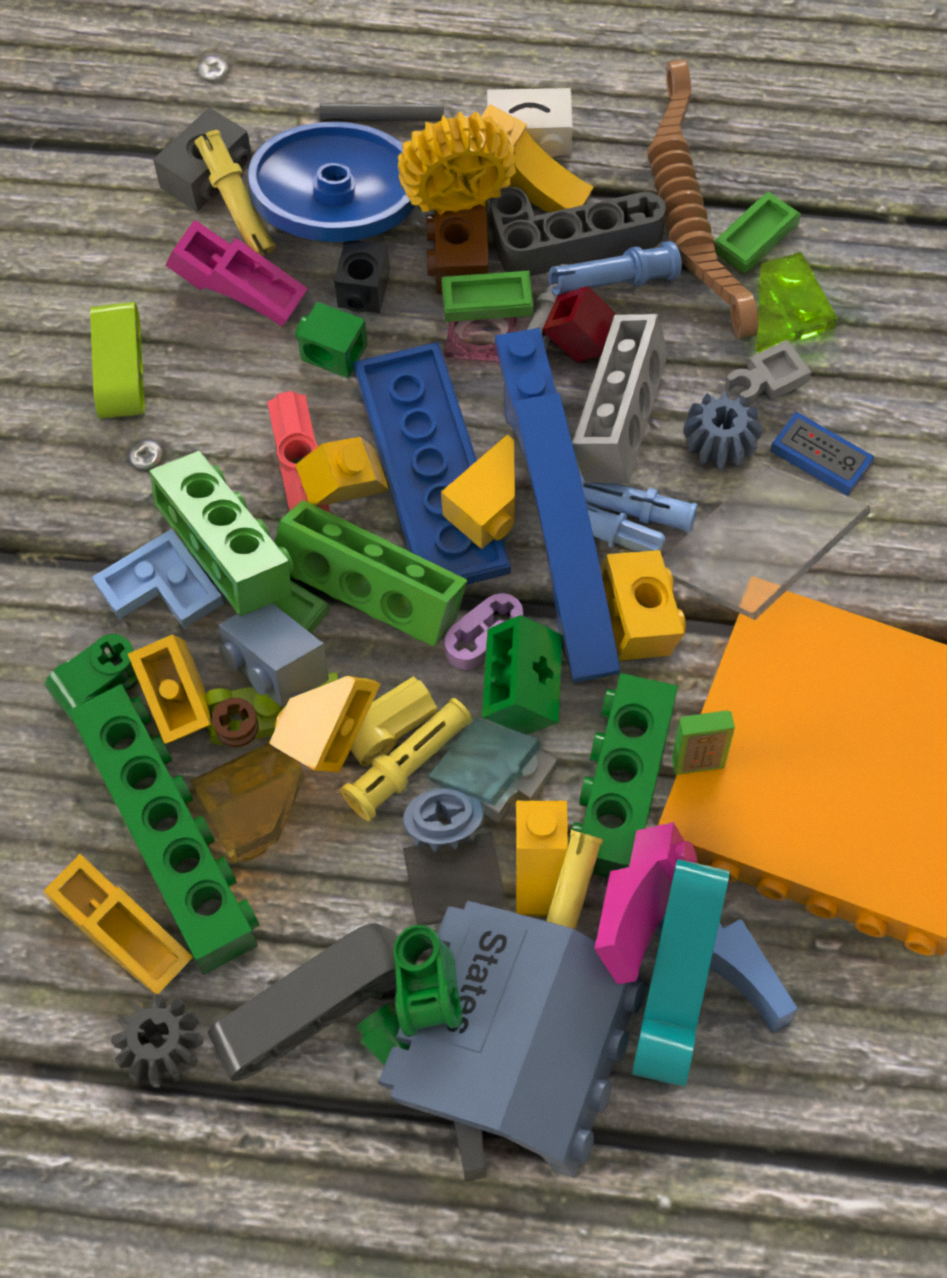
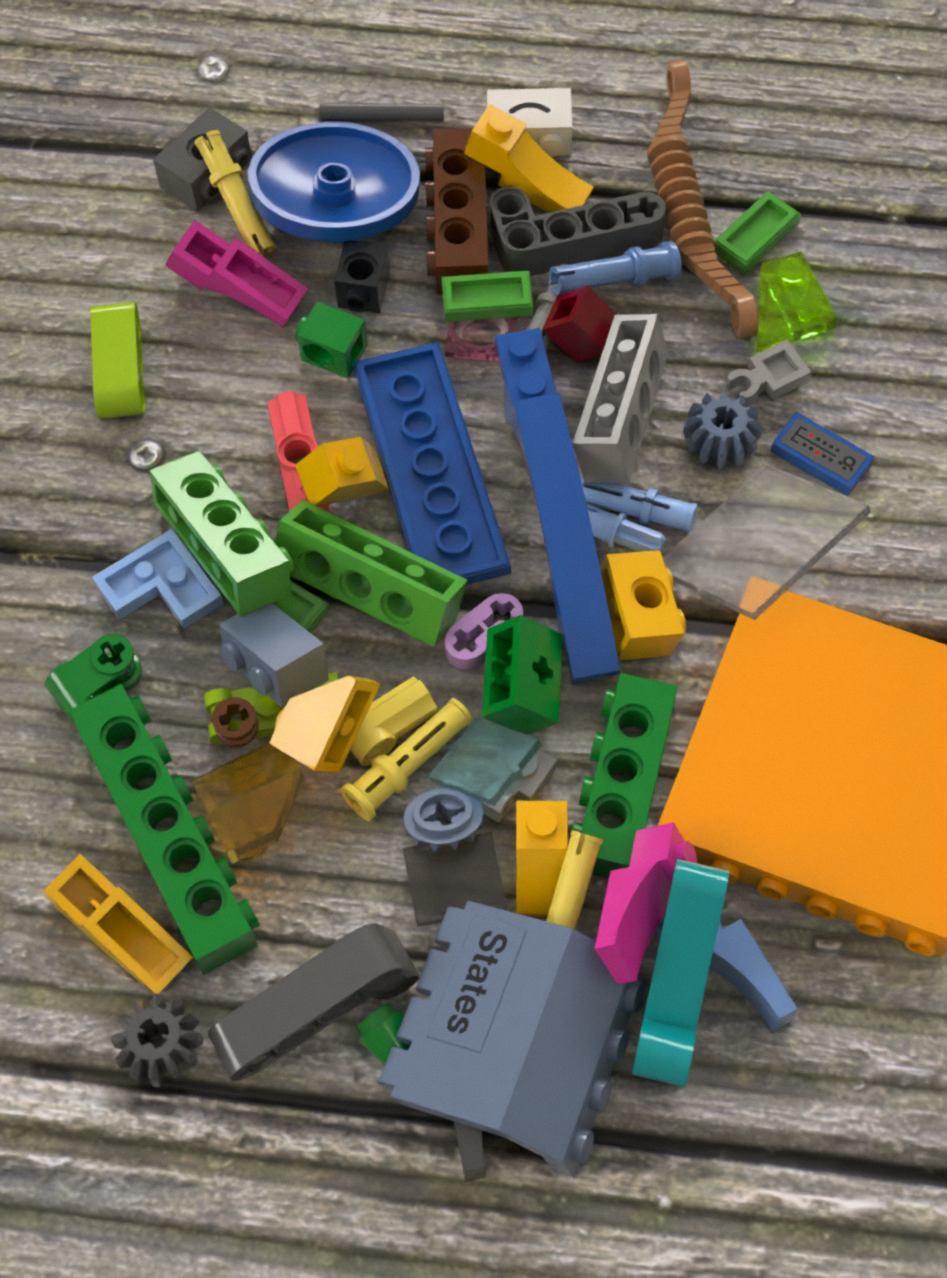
yellow slope [128,634,212,745] -> none
green piece [393,925,462,1037] -> none
yellow gear [398,111,516,215] -> none
yellow slope [441,434,515,549] -> none
tile [672,710,735,775] -> none

